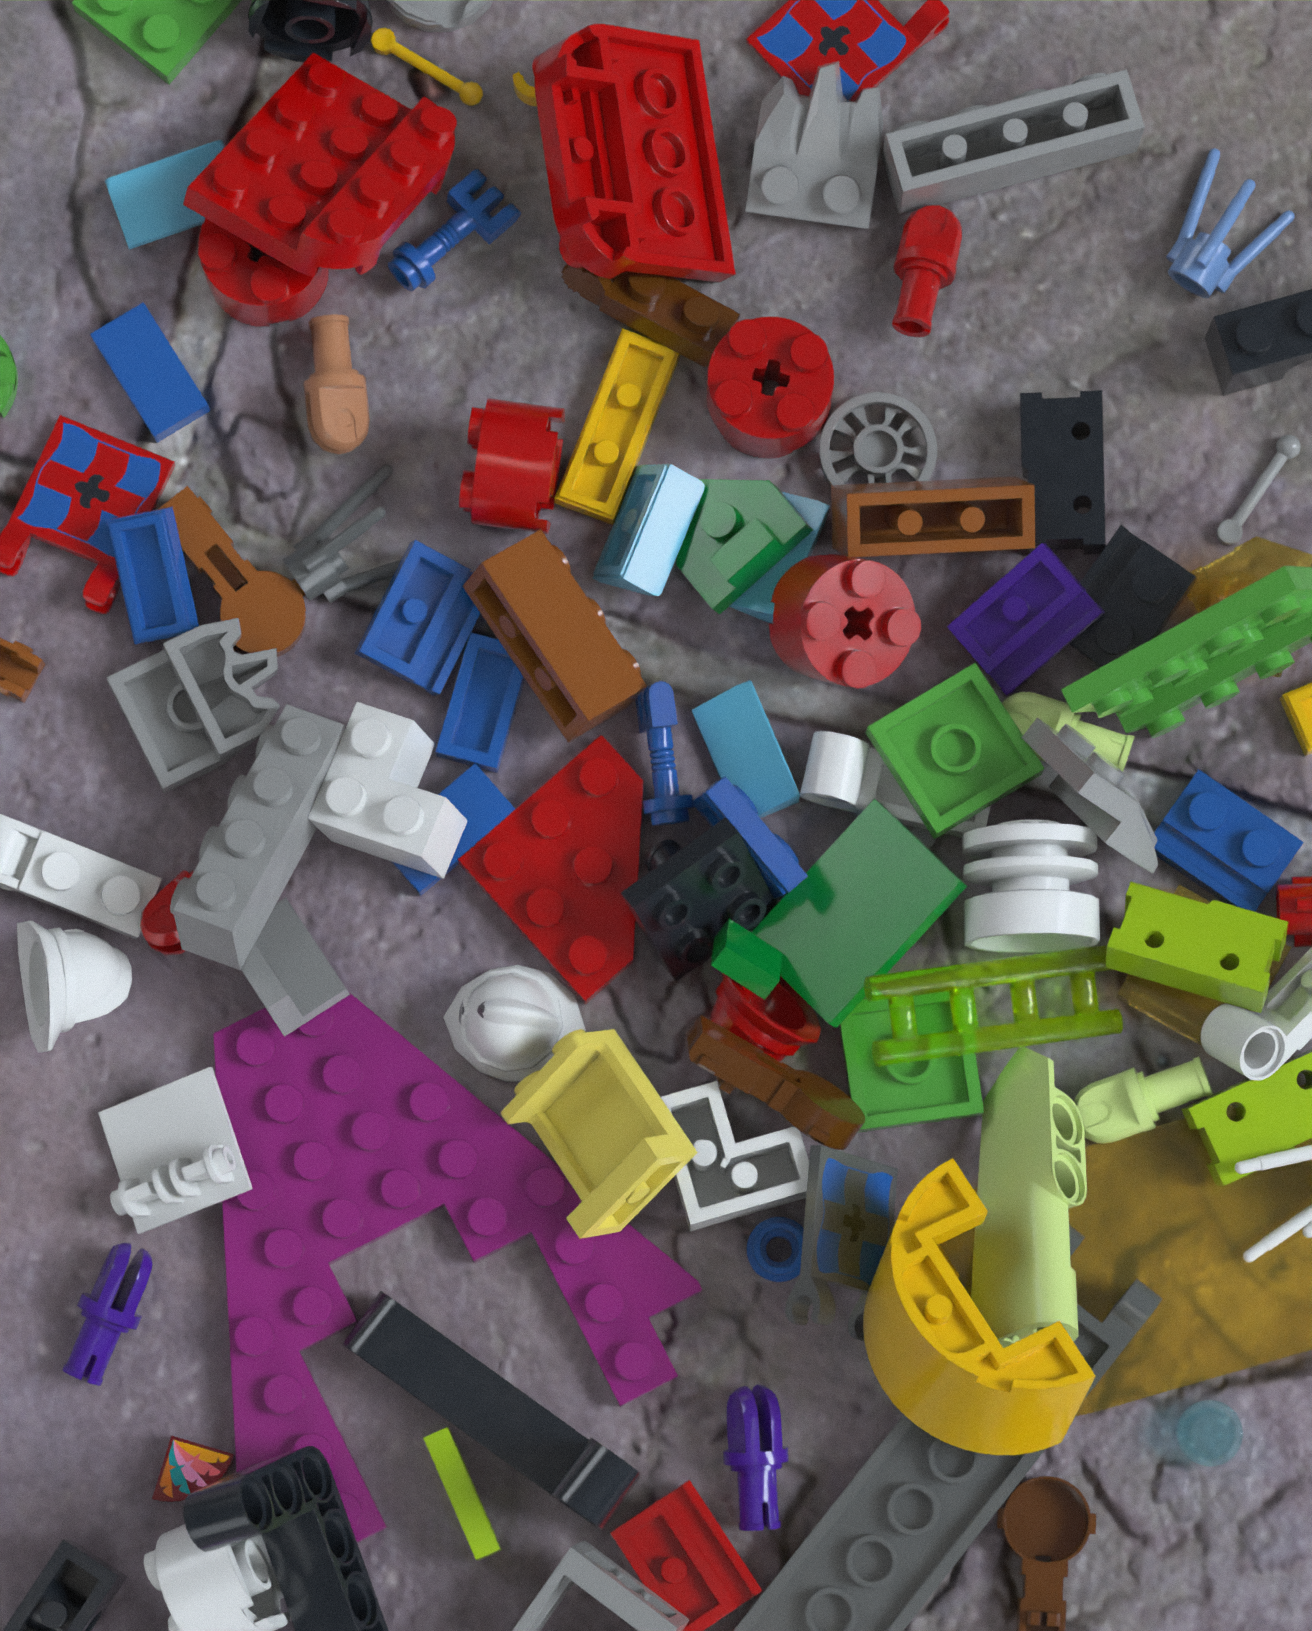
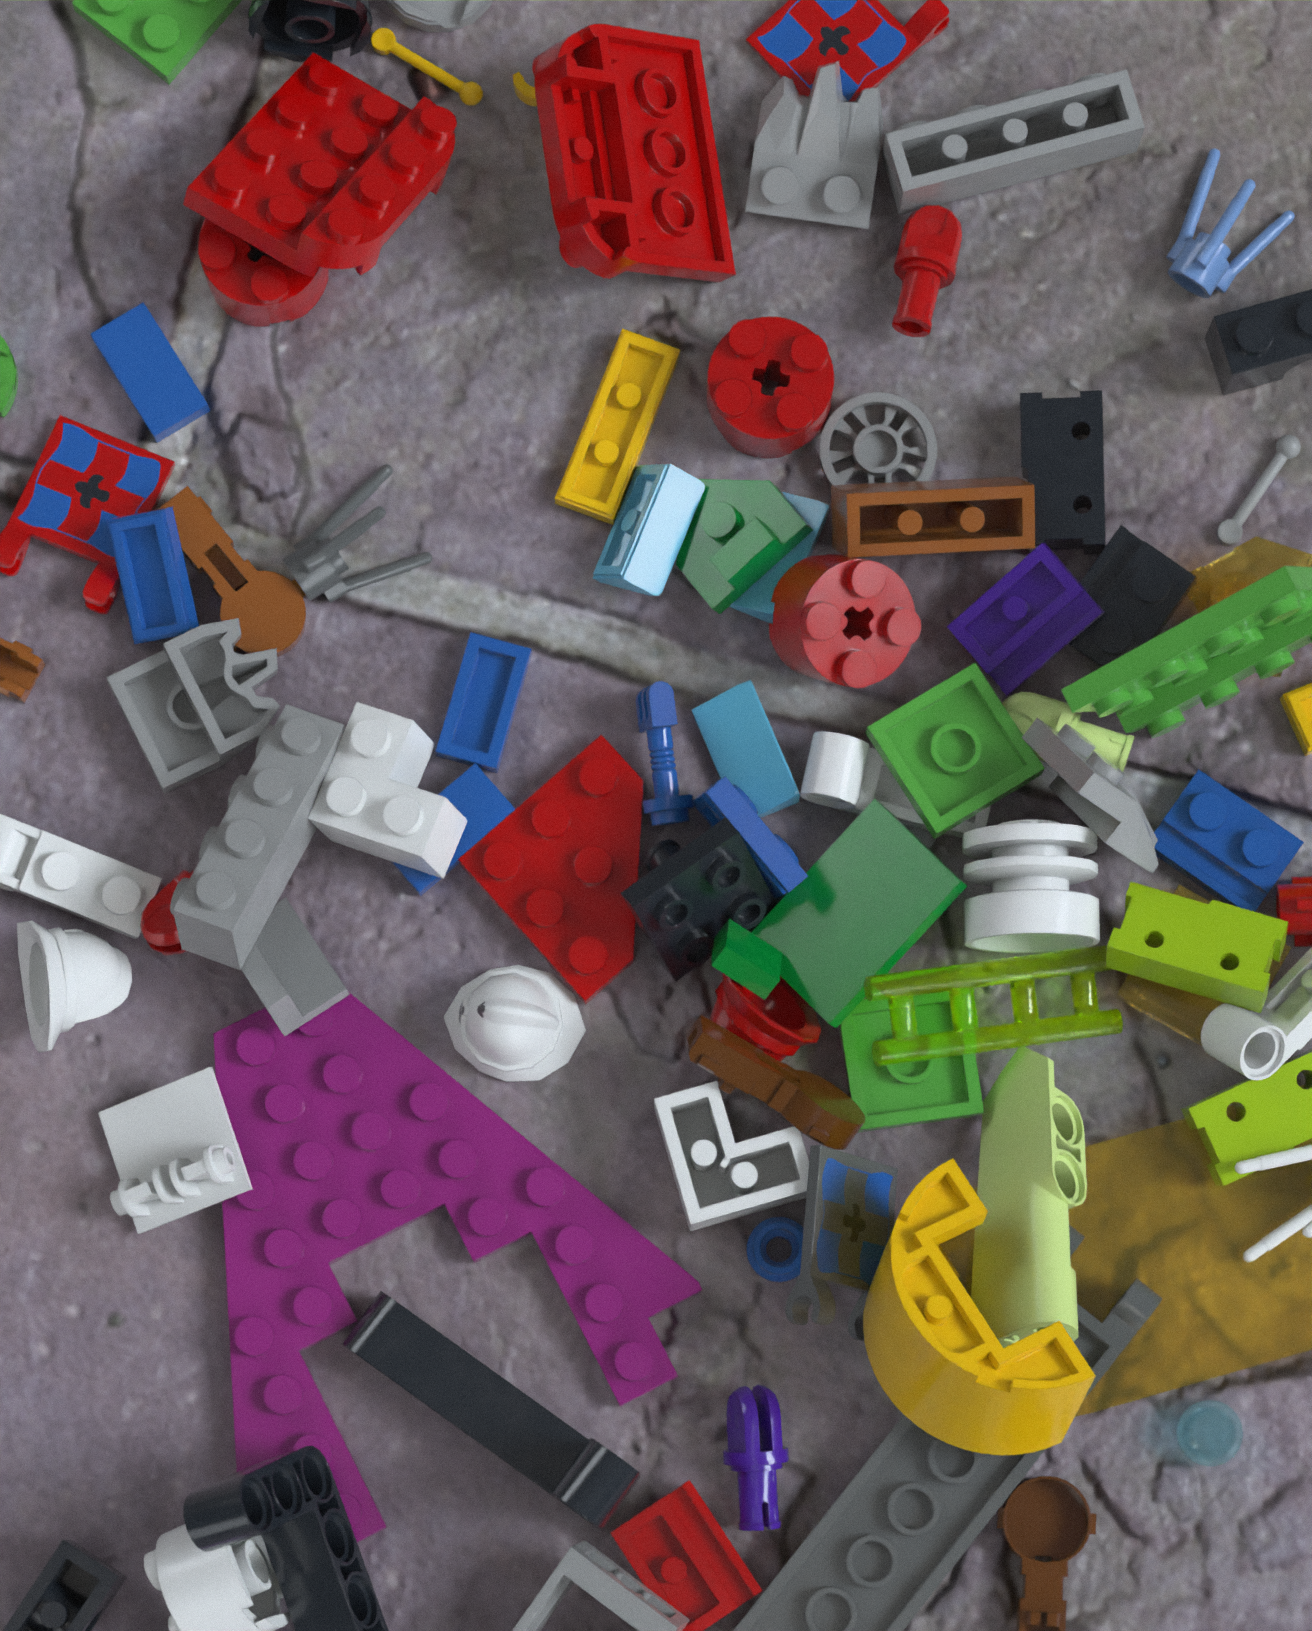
dark purple arm [62,1243,153,1386] -> none
medium azure slope [105,140,225,250] -> none
tile [152,1436,236,1502] -> none
nougat arm [303,314,370,454] -> none
blue plate [354,540,480,696] -> none
blue hinge [388,169,521,292] -> none
lime tile [424,1427,502,1561] -> none
red brick [459,398,565,534] -> none
dark orange brick [463,529,647,743] -> none
light yellow panel [500,1029,698,1239] -> none
reddish brown hinge [561,264,740,367] -> none
yellowish green arm [1074,1056,1213,1143] -> none

